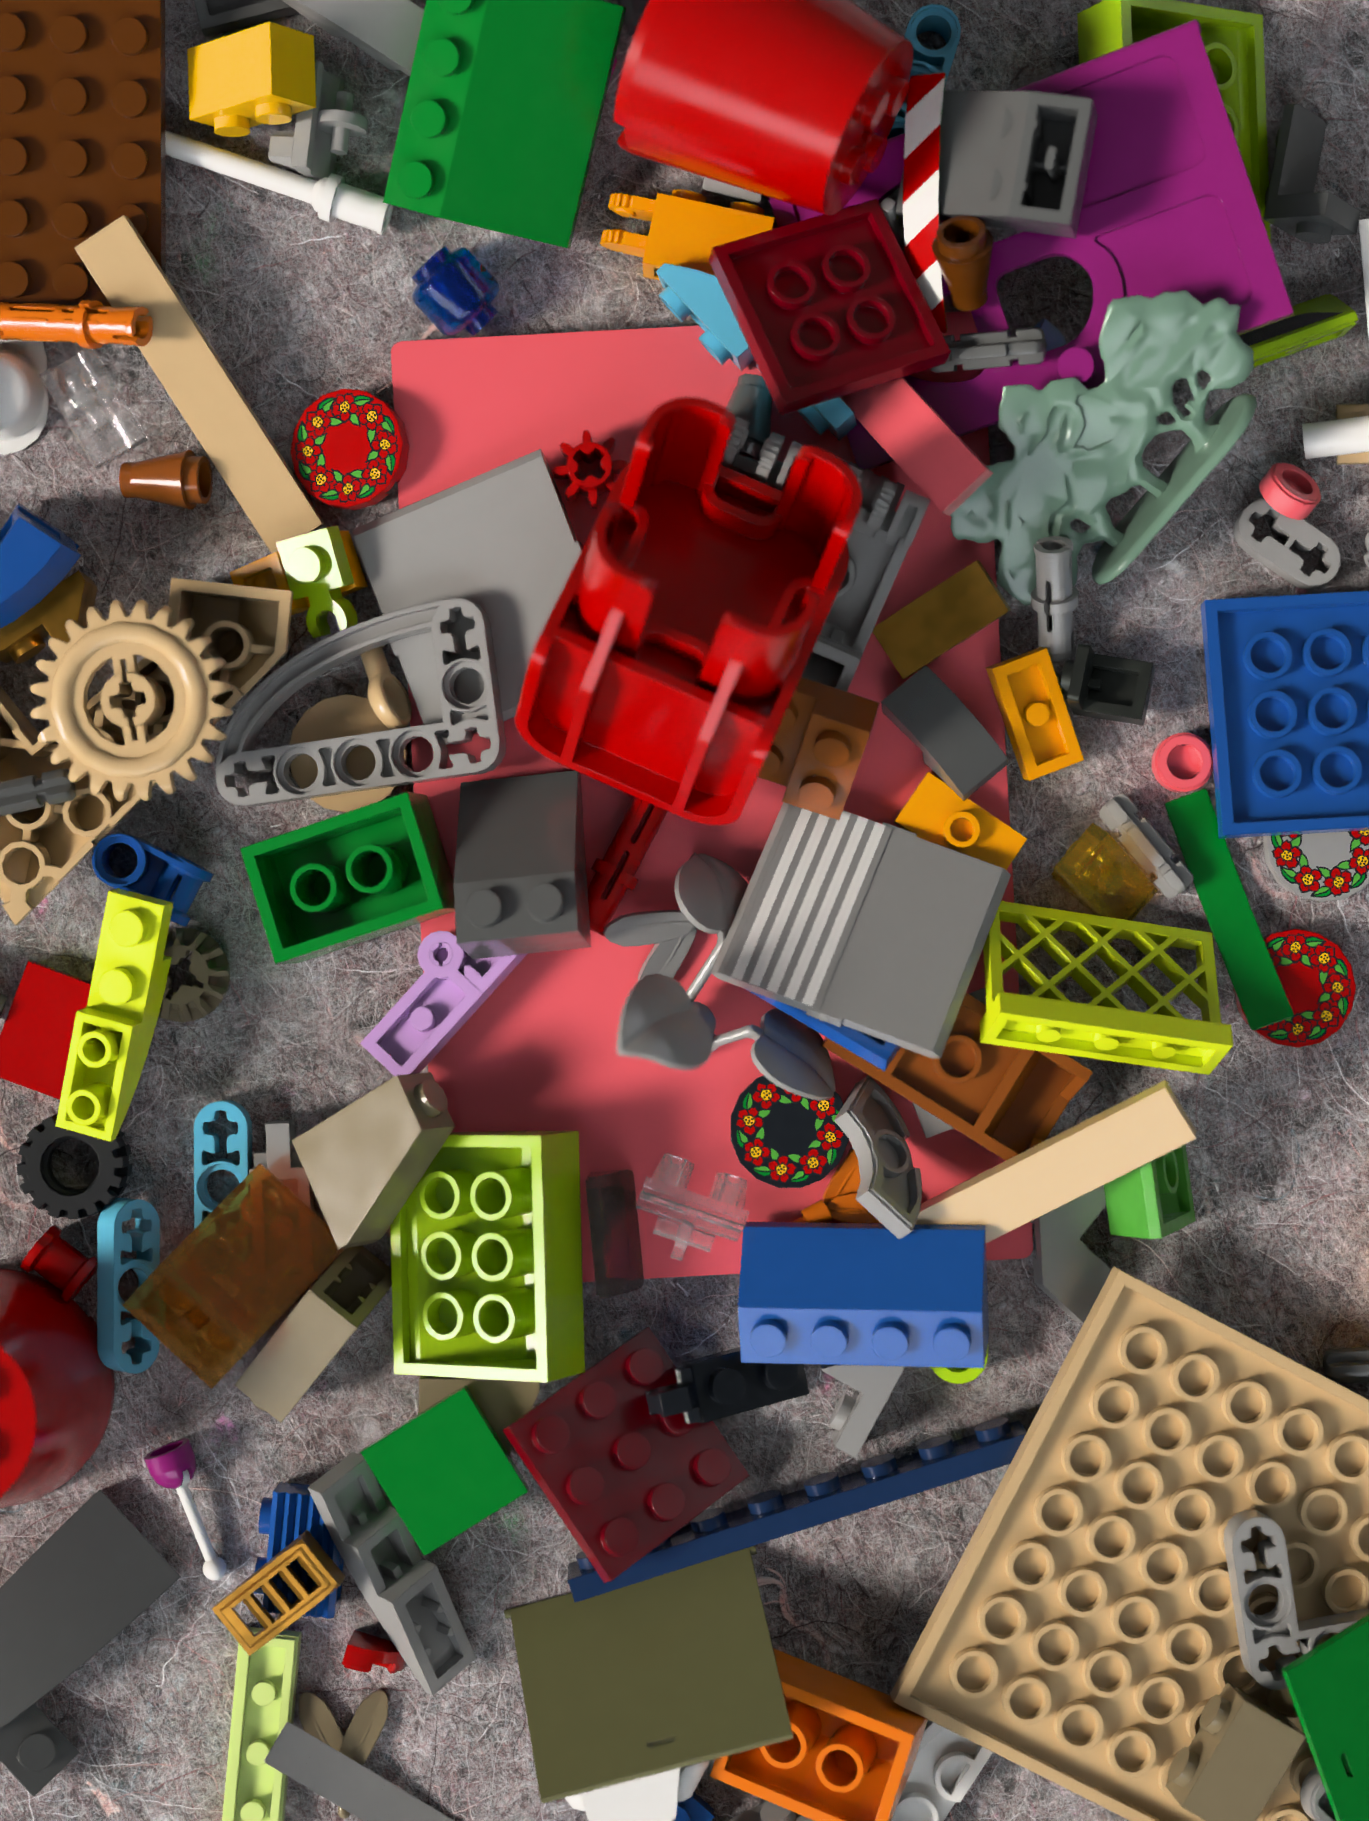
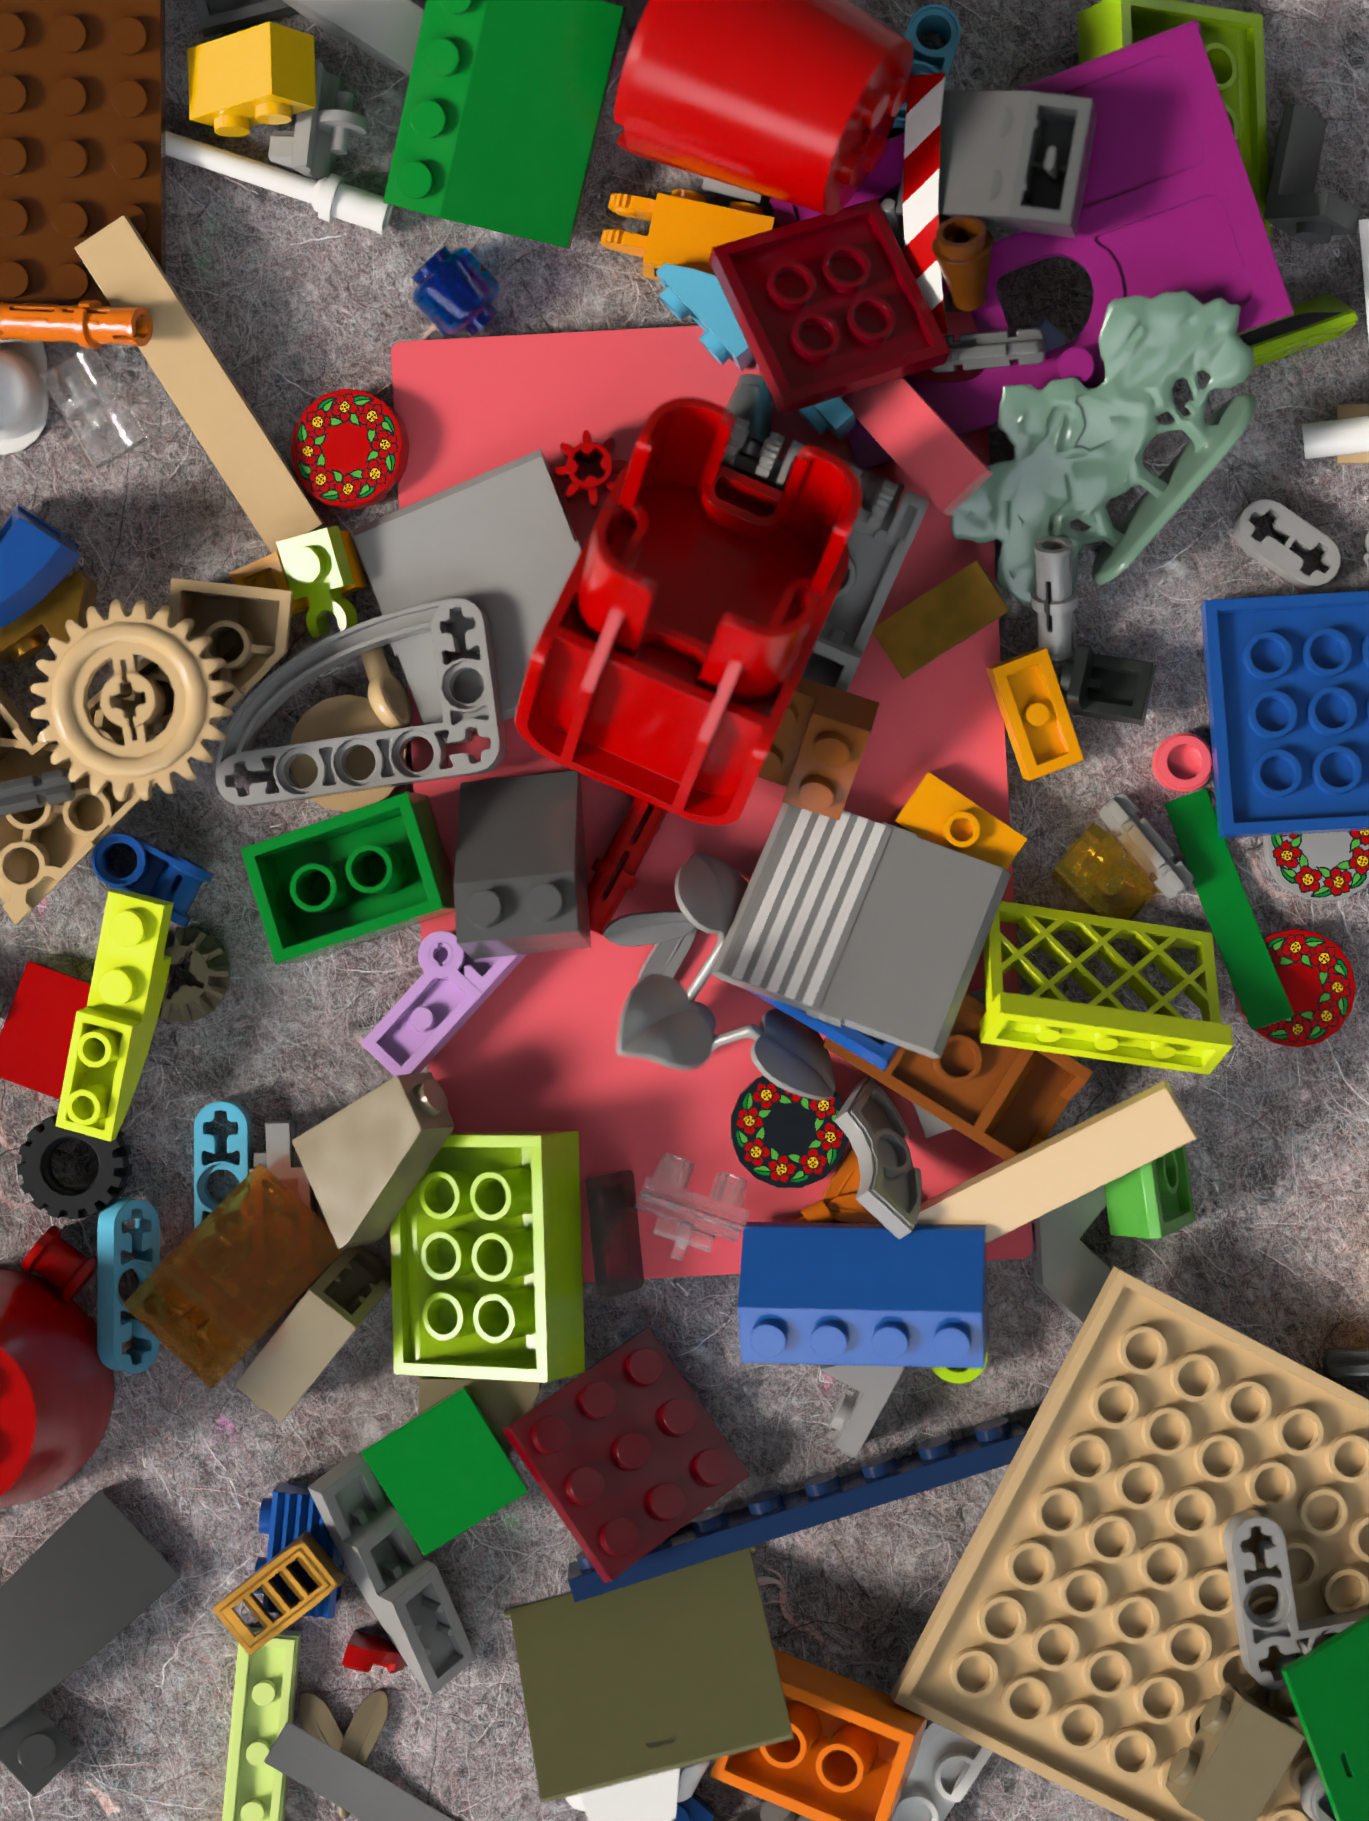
dark orange cone [119,450,213,510] -> none
hinge [144,1438,227,1581] -> none
black hinge [645,1347,809,1424] -> none
dark grey slope [881,665,1008,801] -> none
coral tile [1259,463,1321,520] -> none

